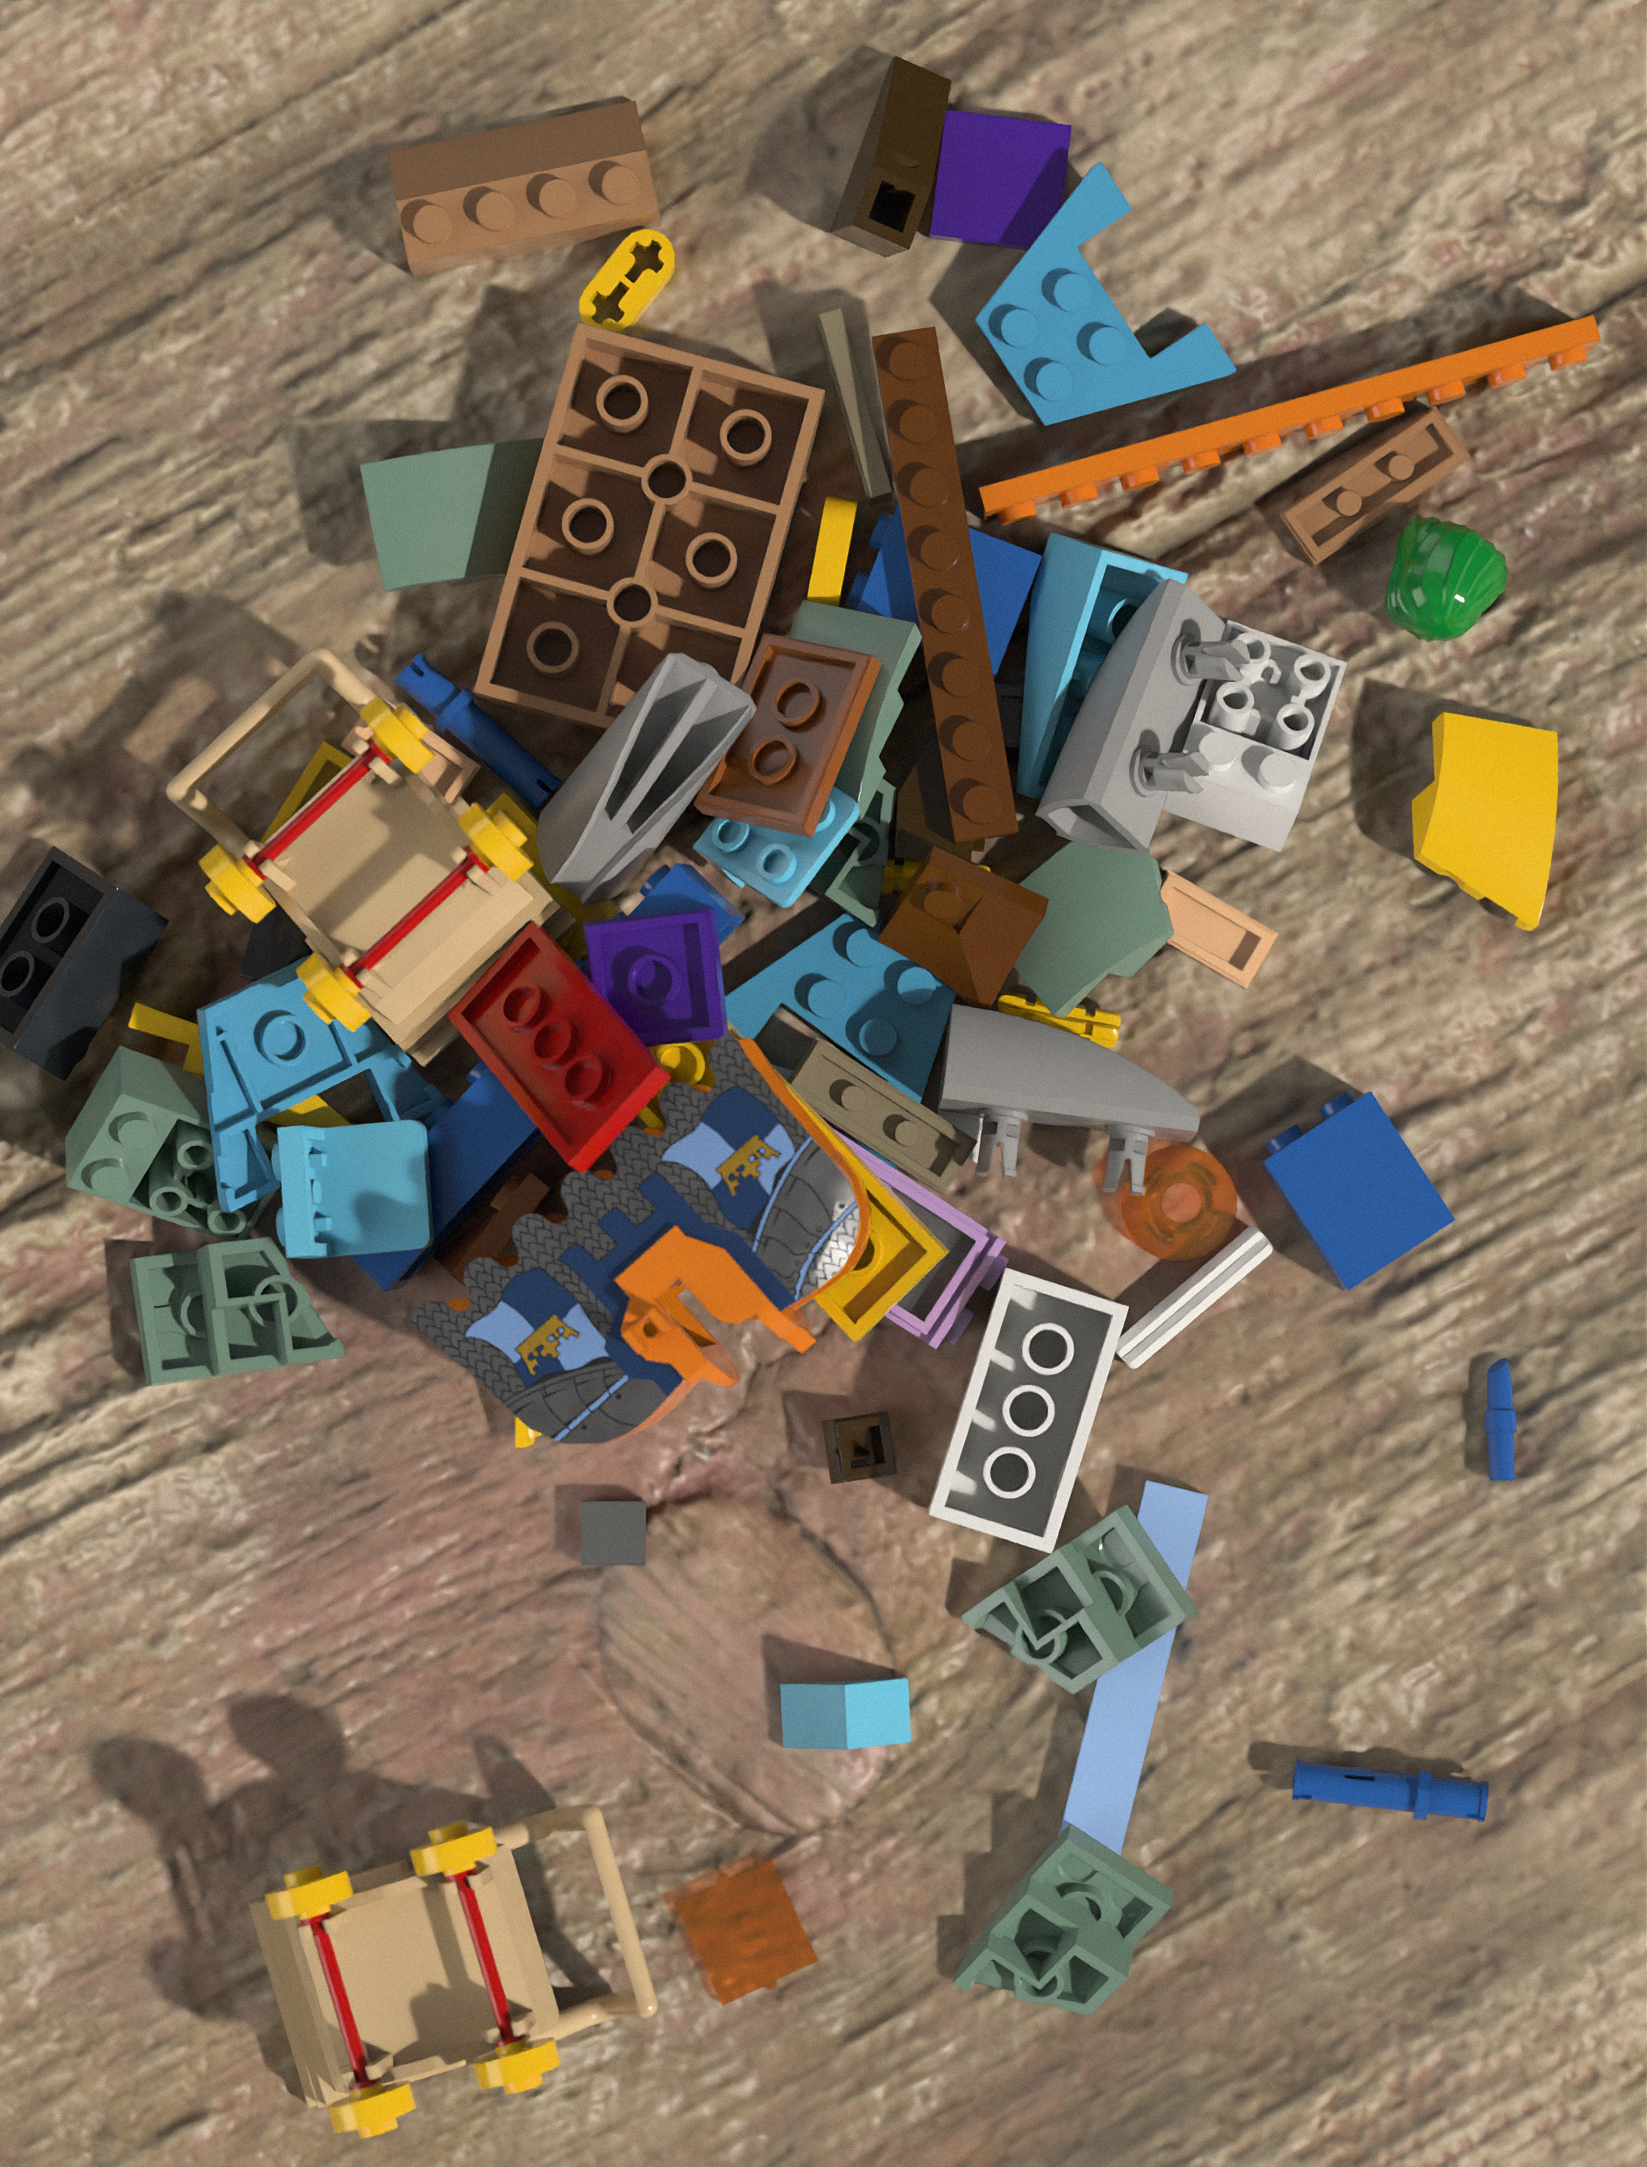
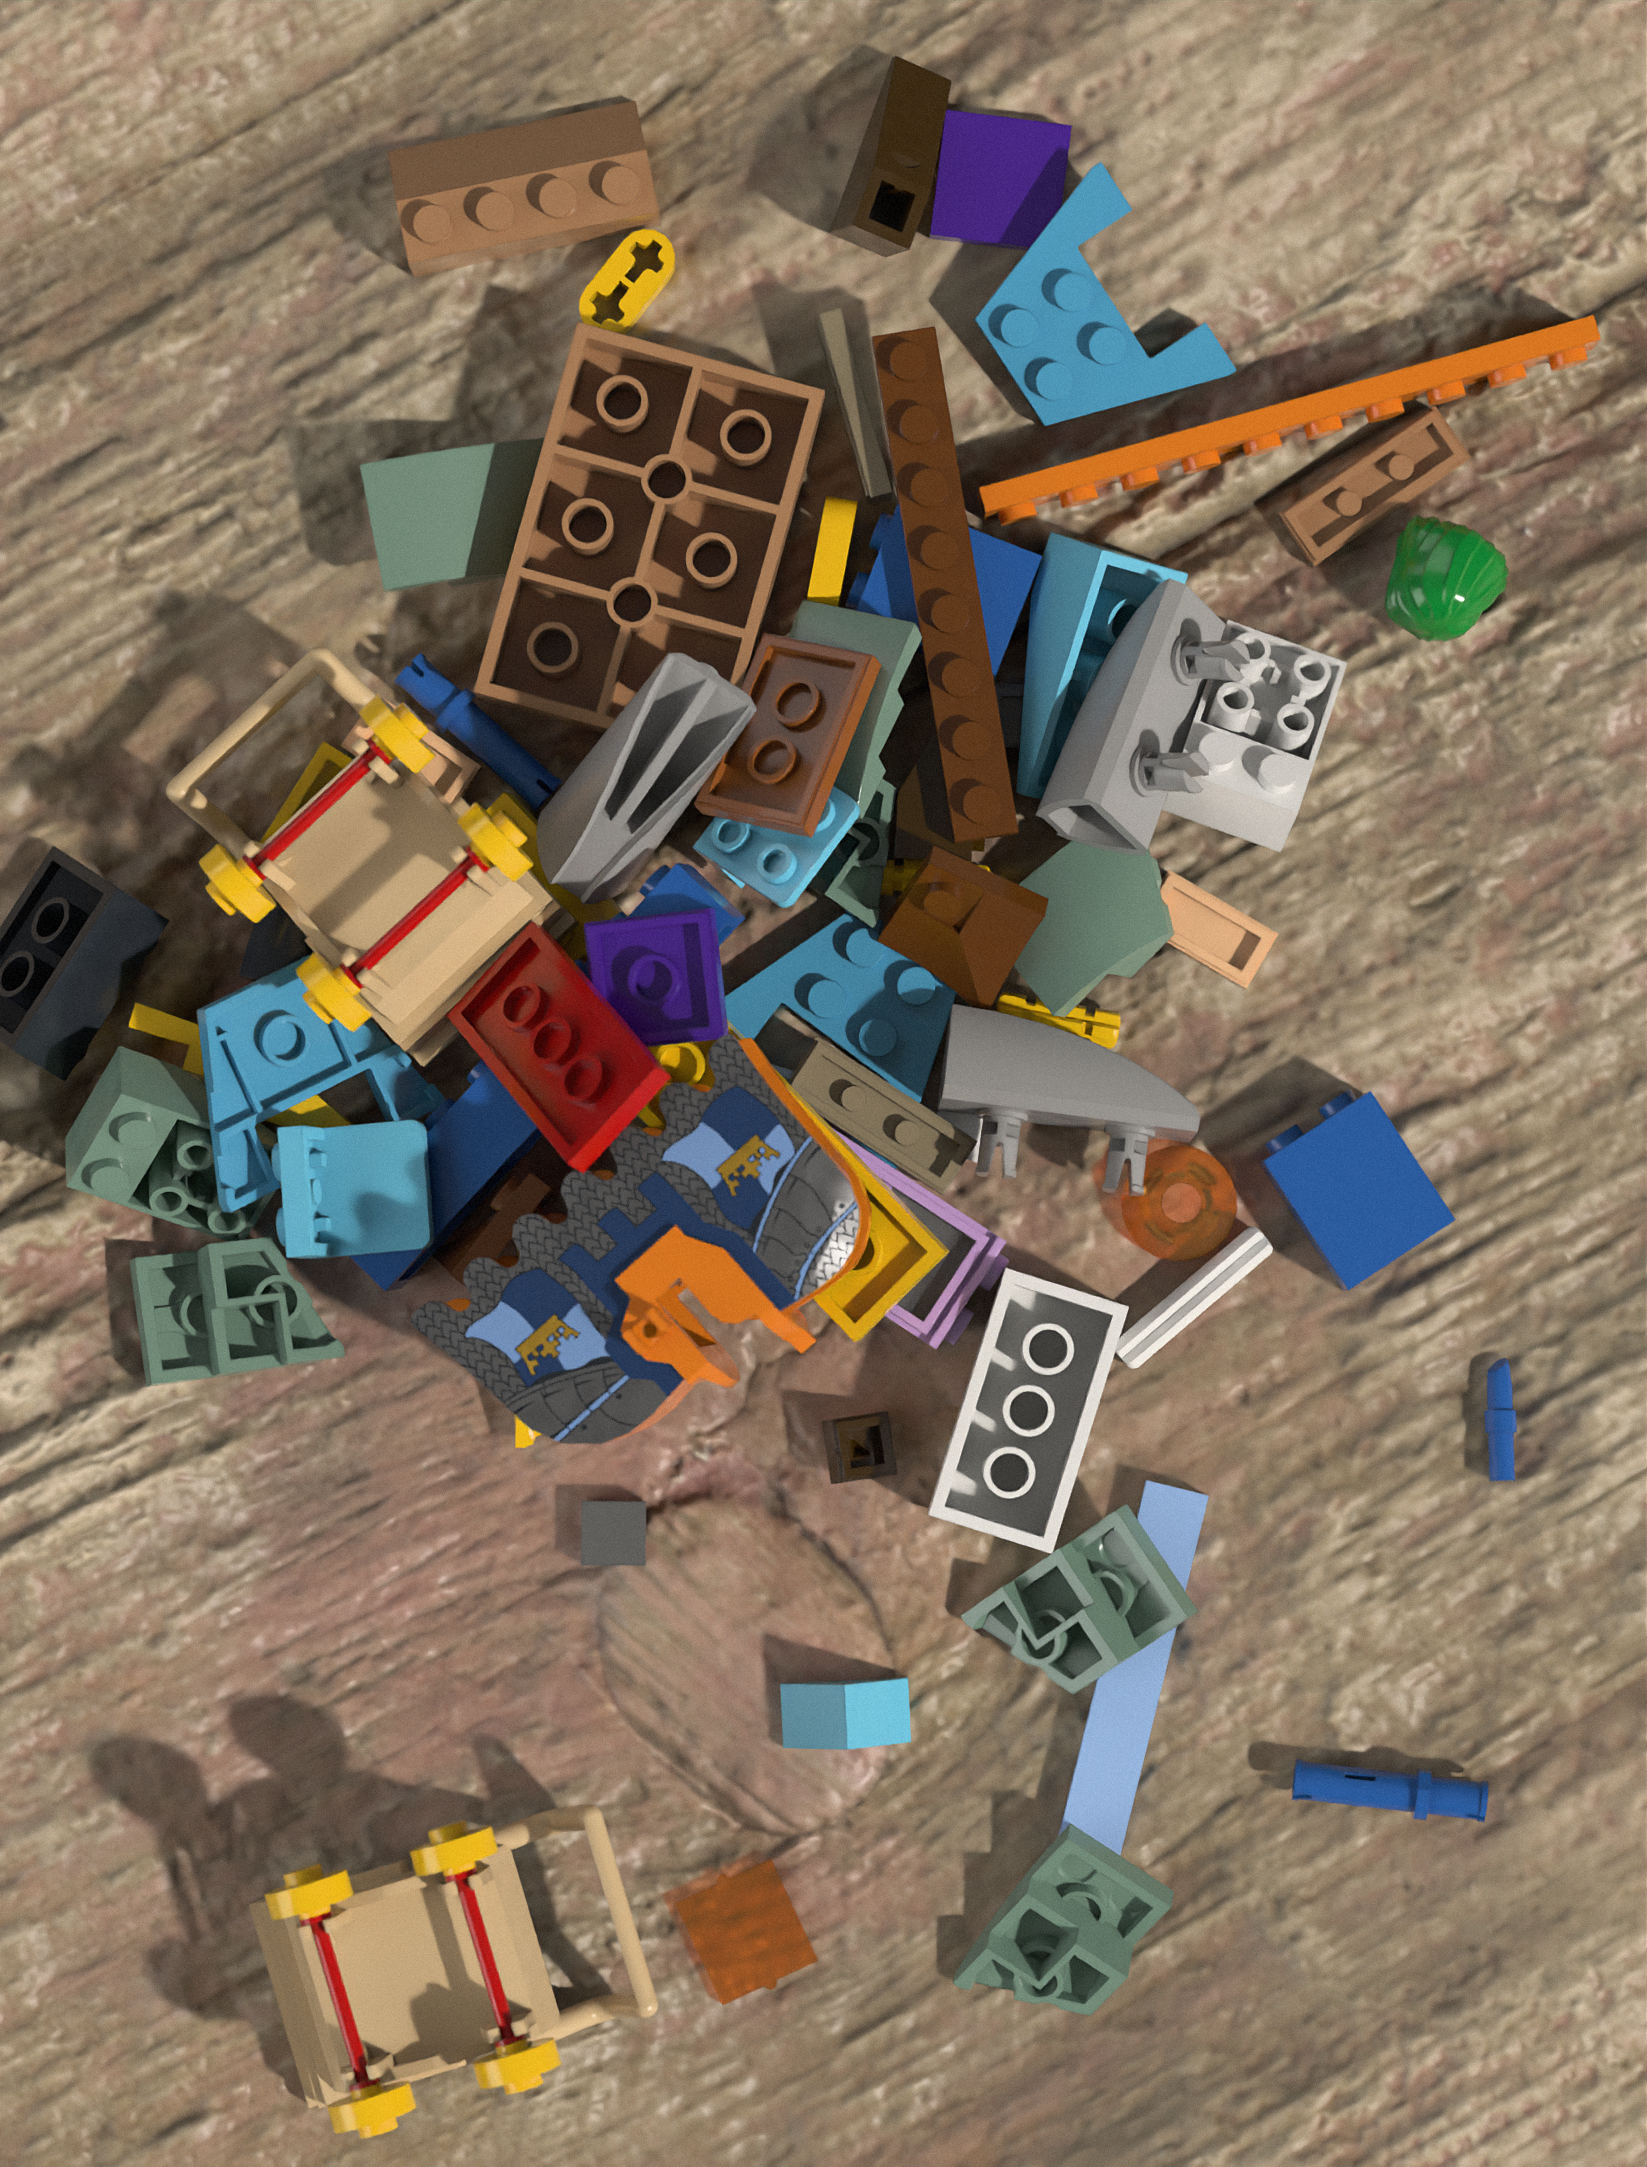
yellow slope [1411,712,1558,931] -> none

